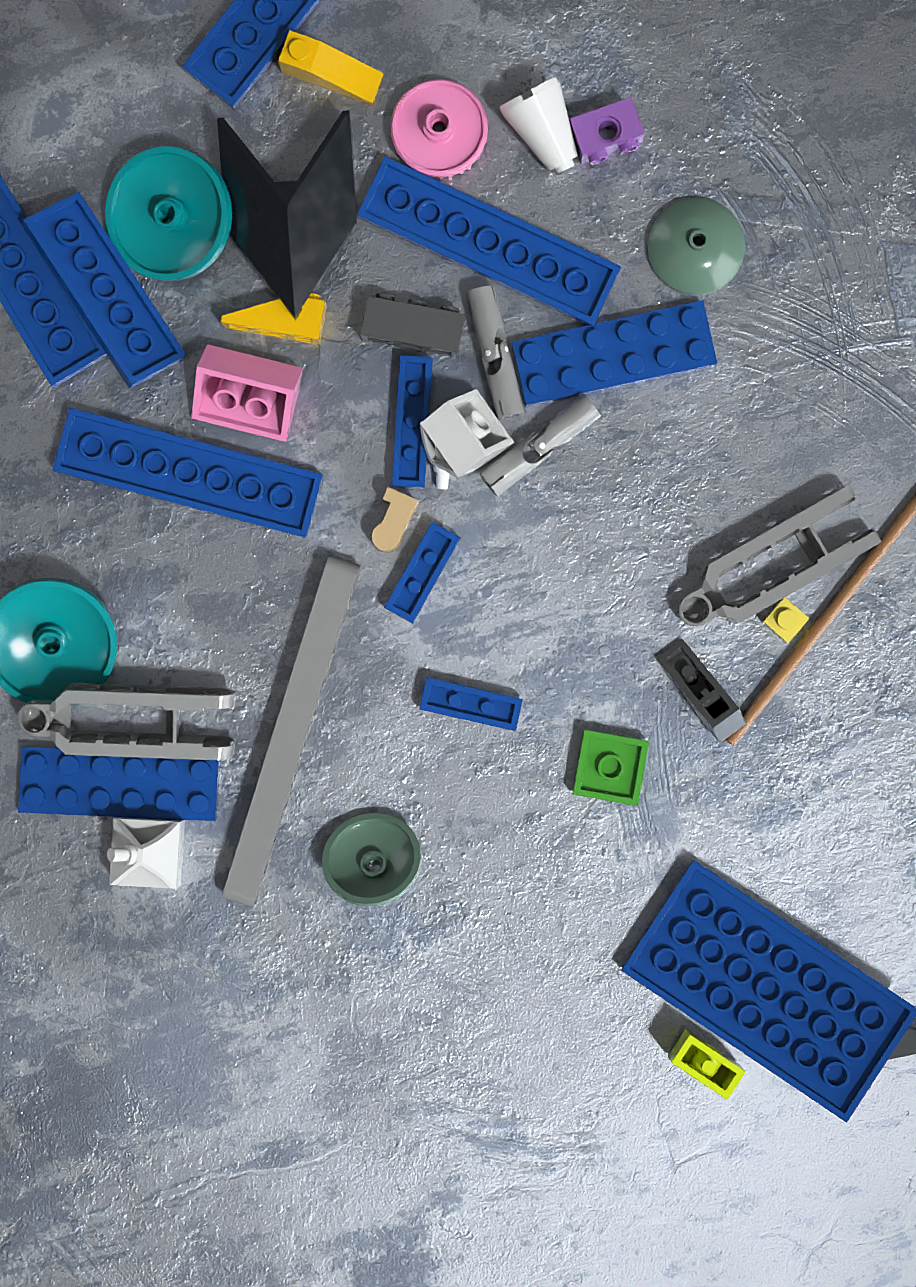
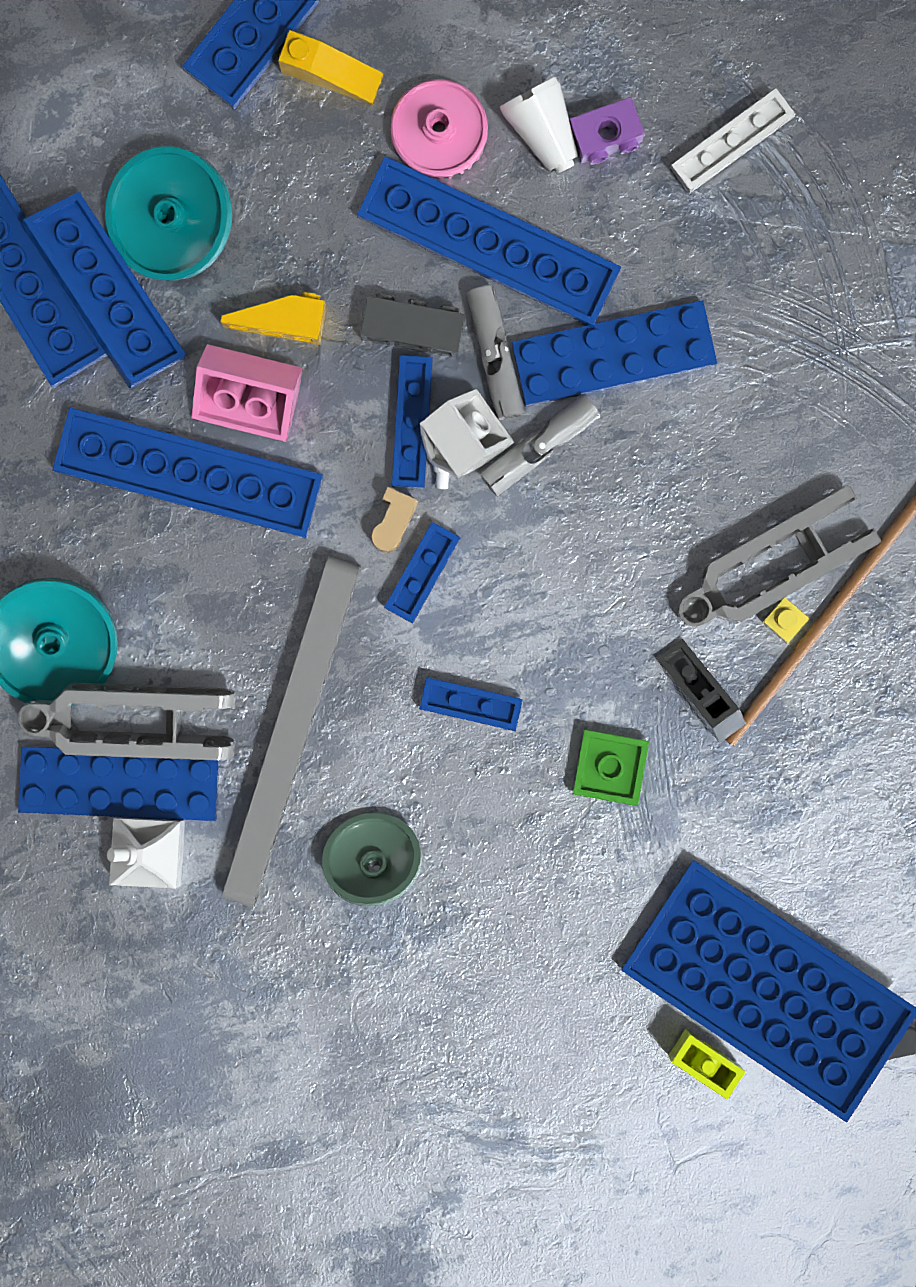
black windscreen [217,110,357,321] -> none
sand green dish [647,197,745,295] -> none
none -> white plate [670,88,795,194]

